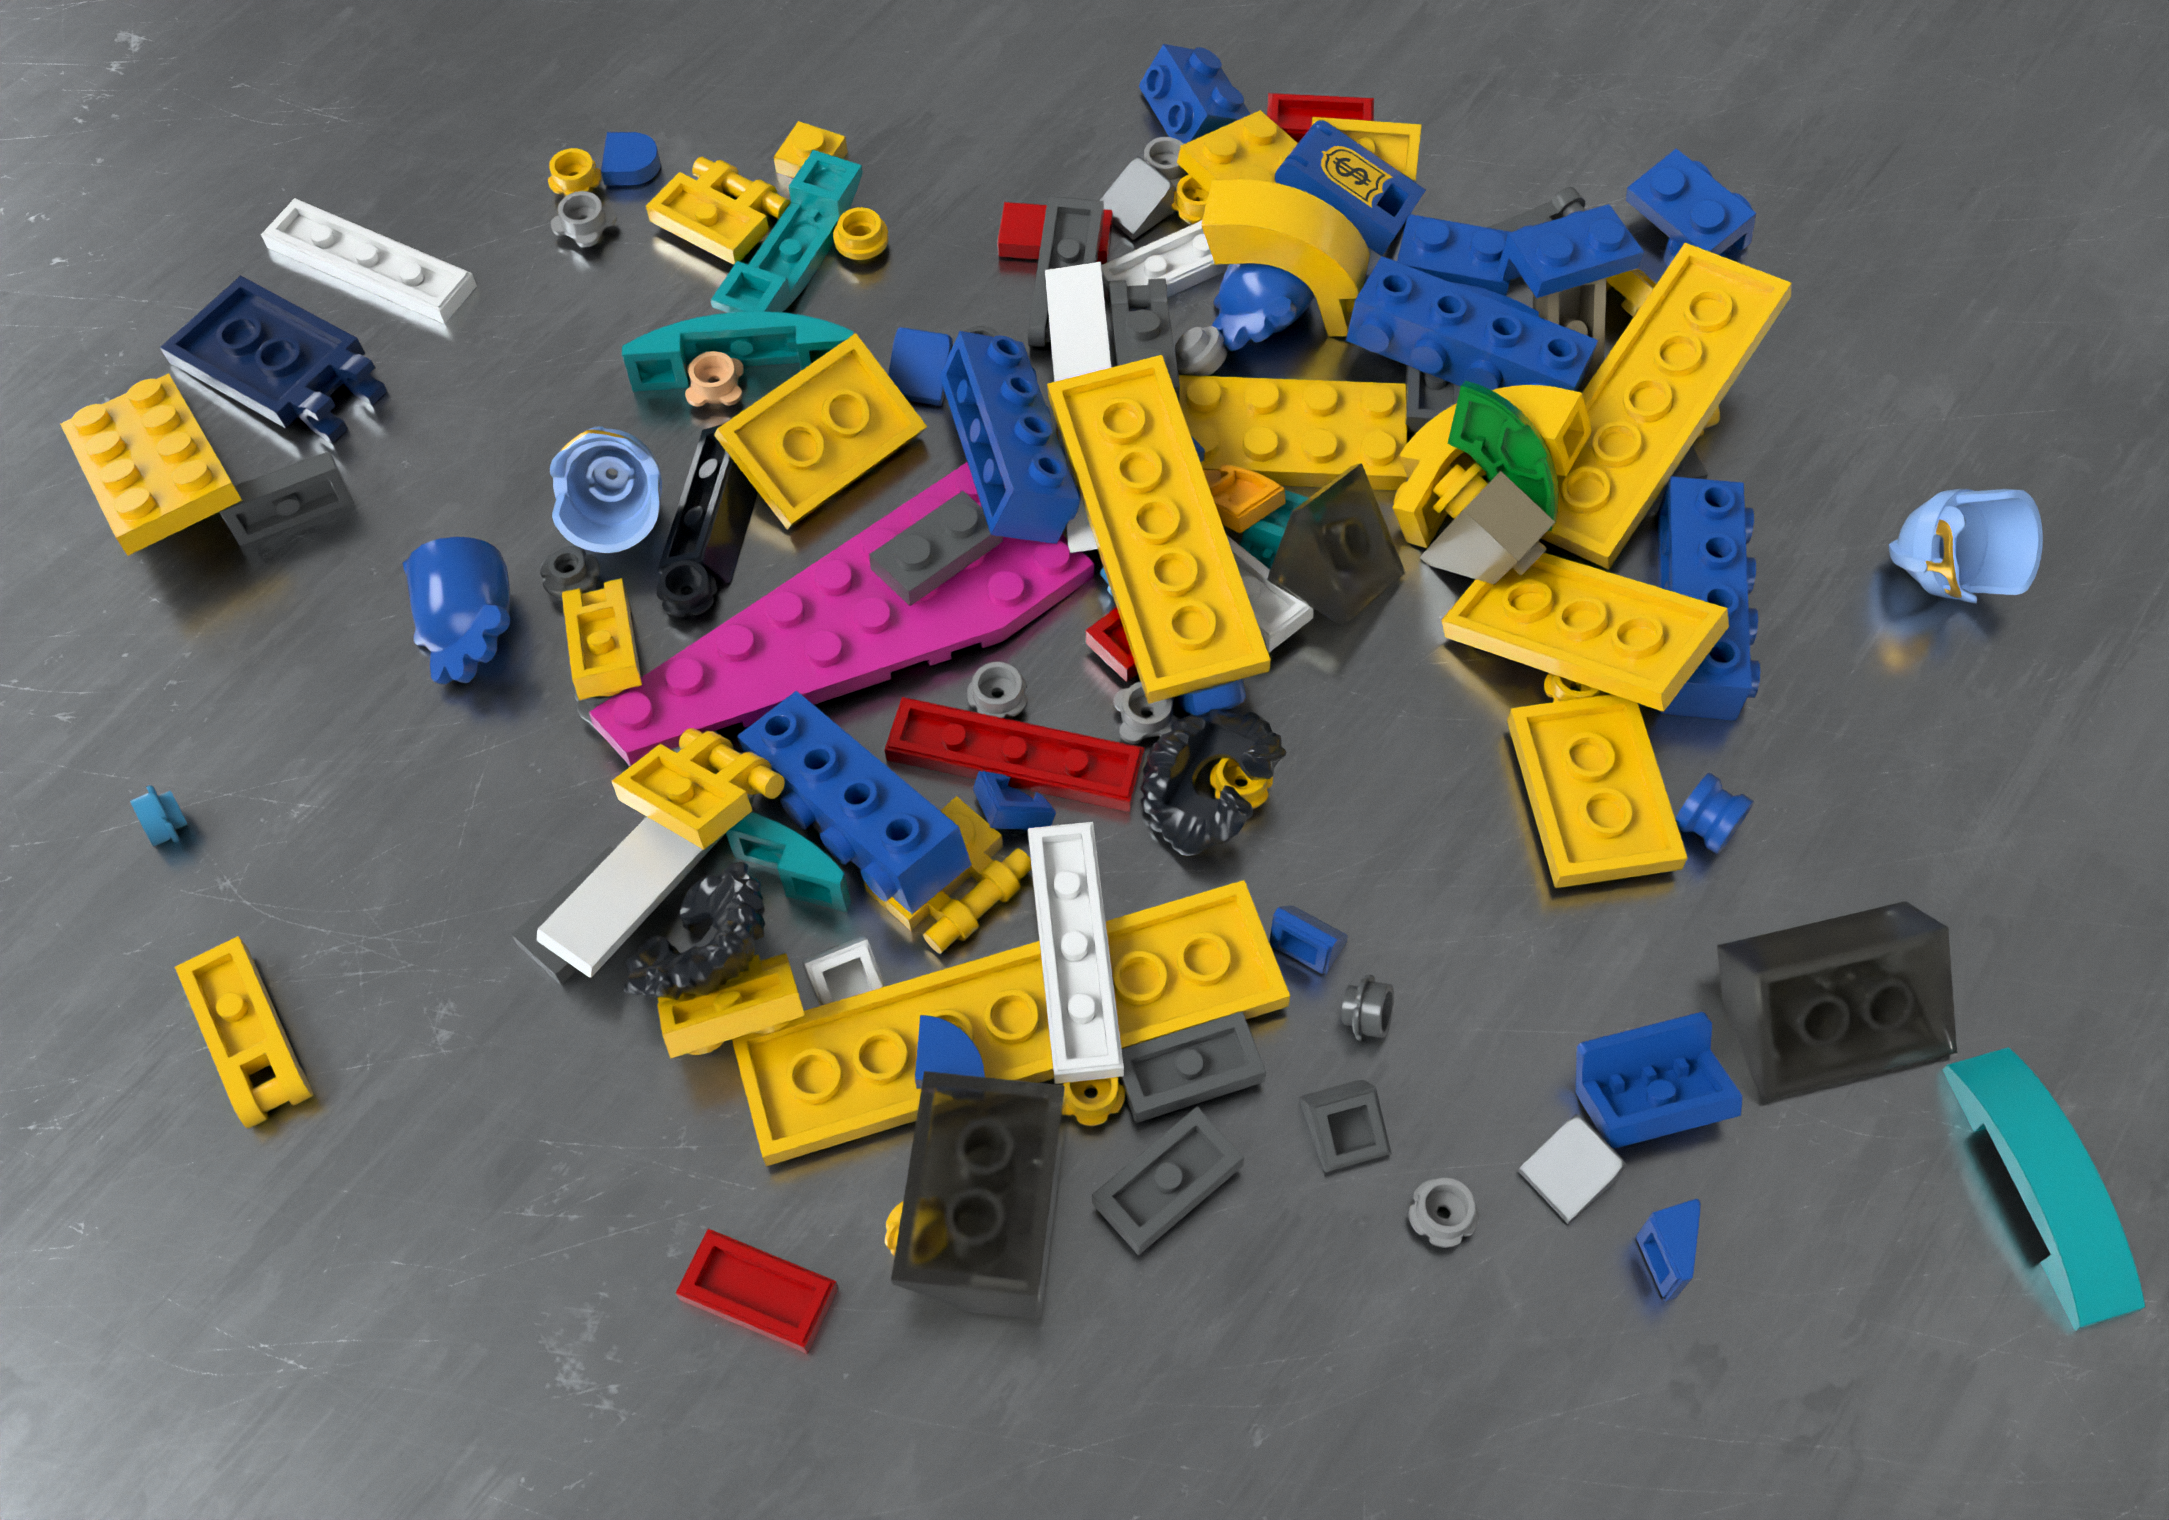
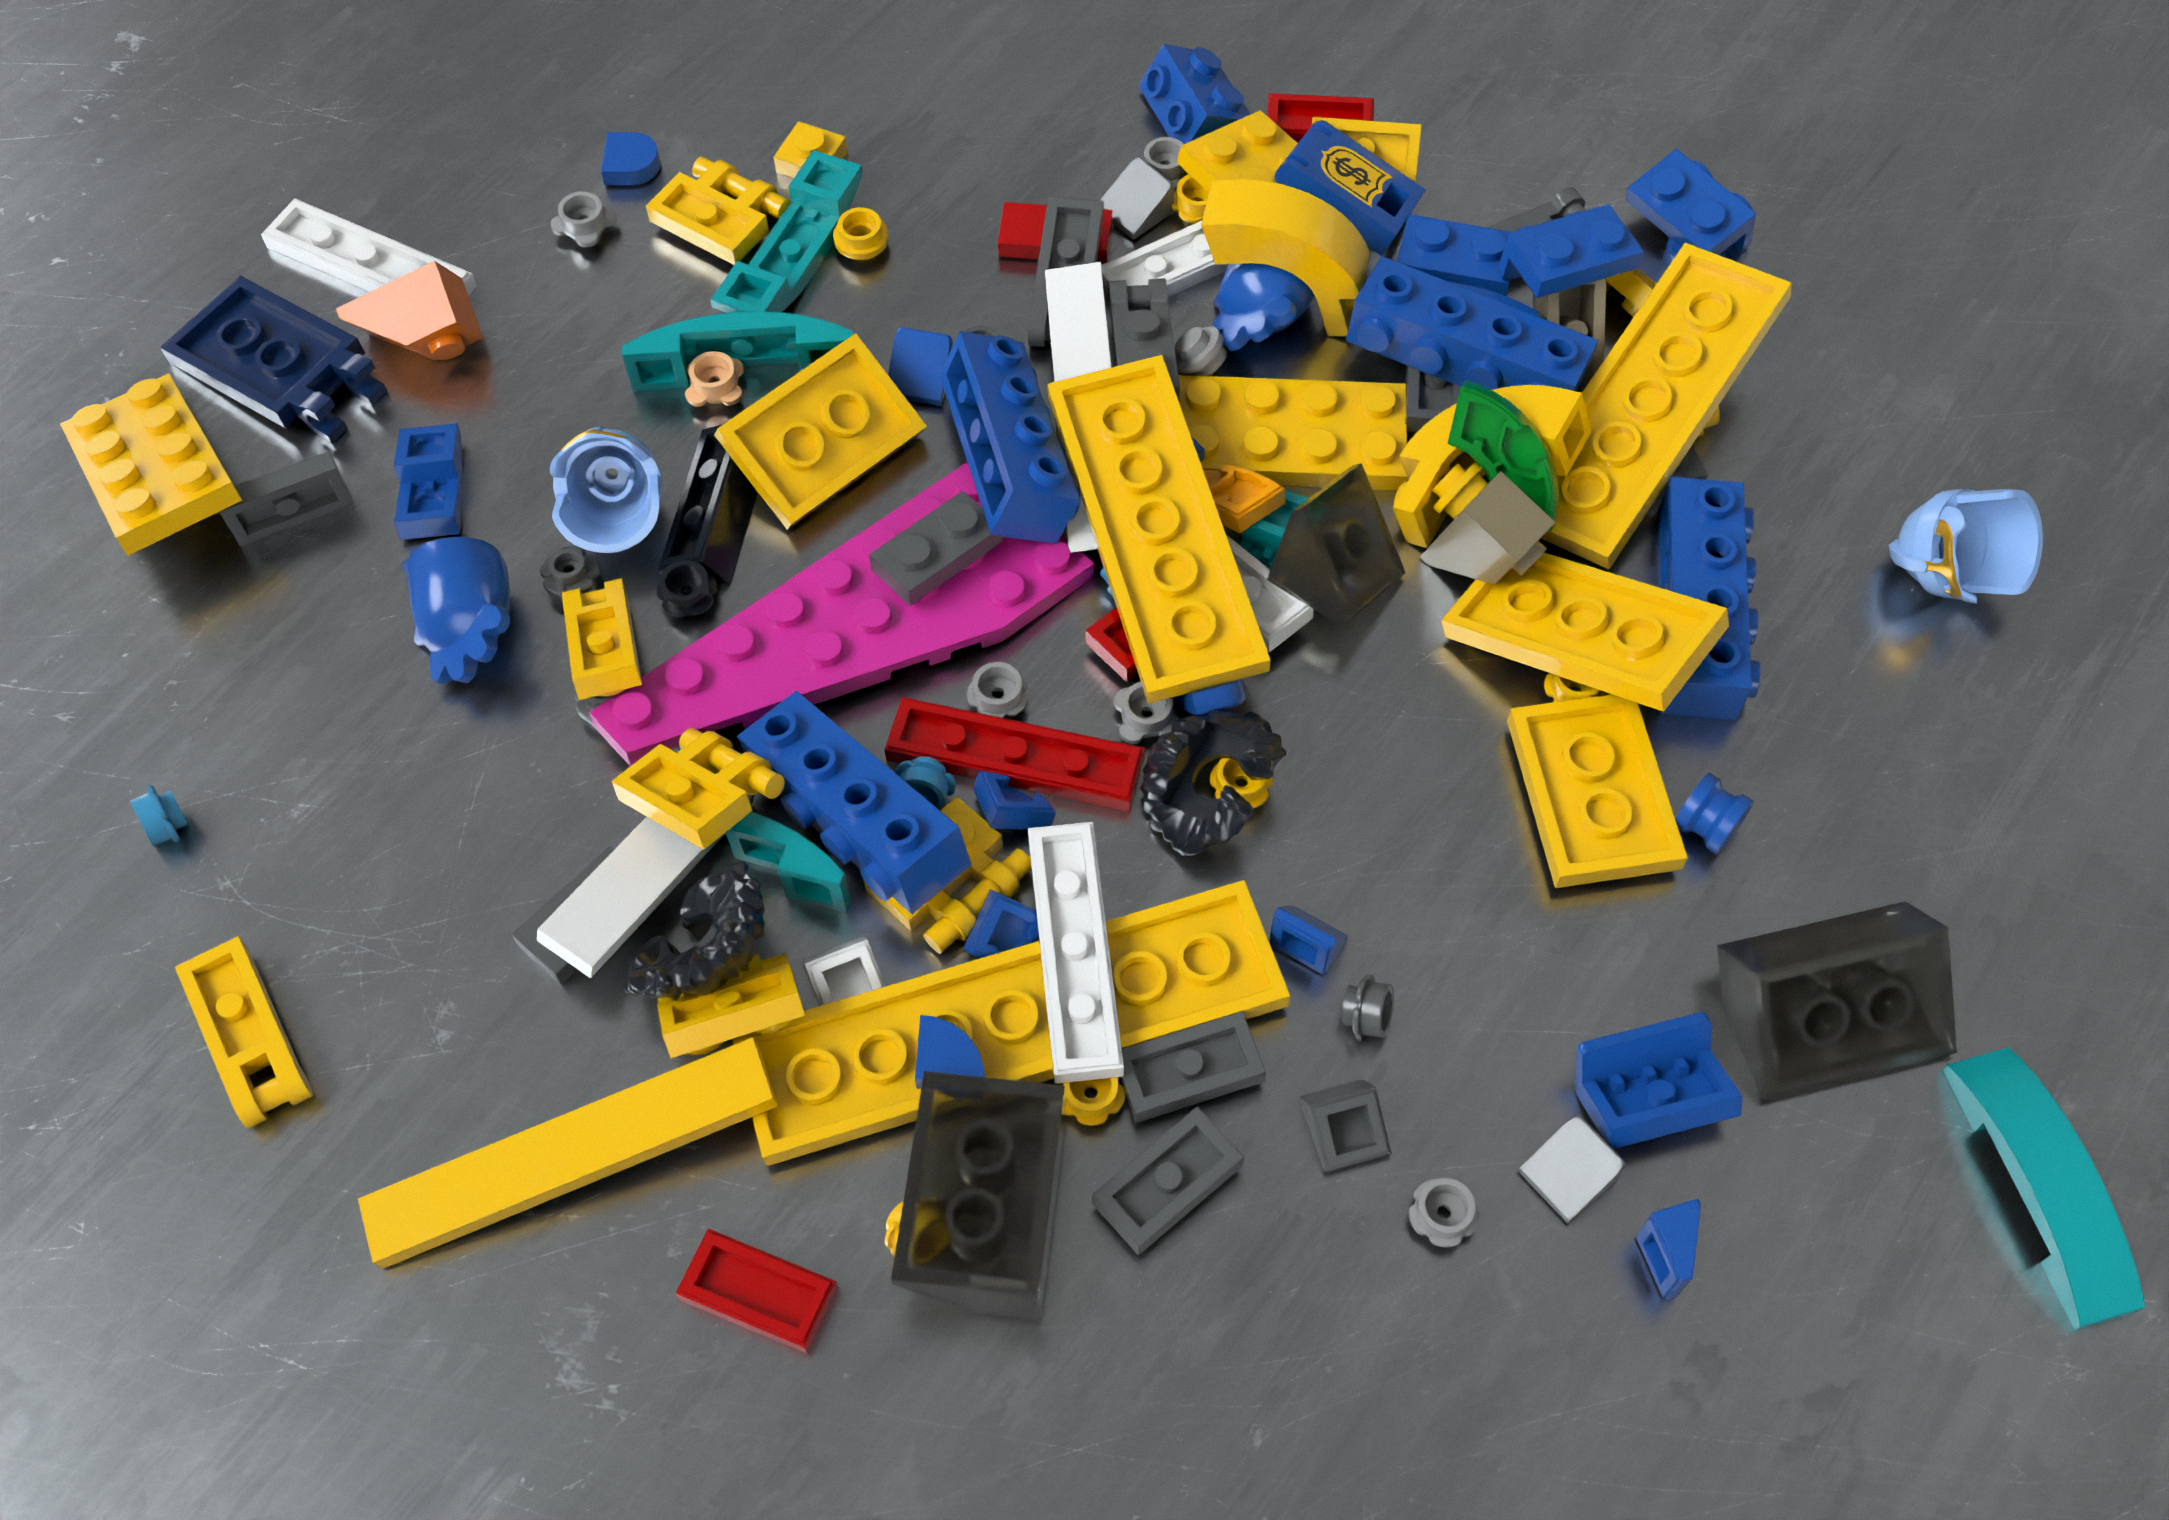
yellow plate [548,148,602,196] -> none
none -> slope [336,261,483,361]
none -> yellow tile [358,1037,779,1269]
none -> blue slope [394,423,463,540]
none -> dark azure plate [894,757,956,810]
none -> blue tile [963,889,1039,957]

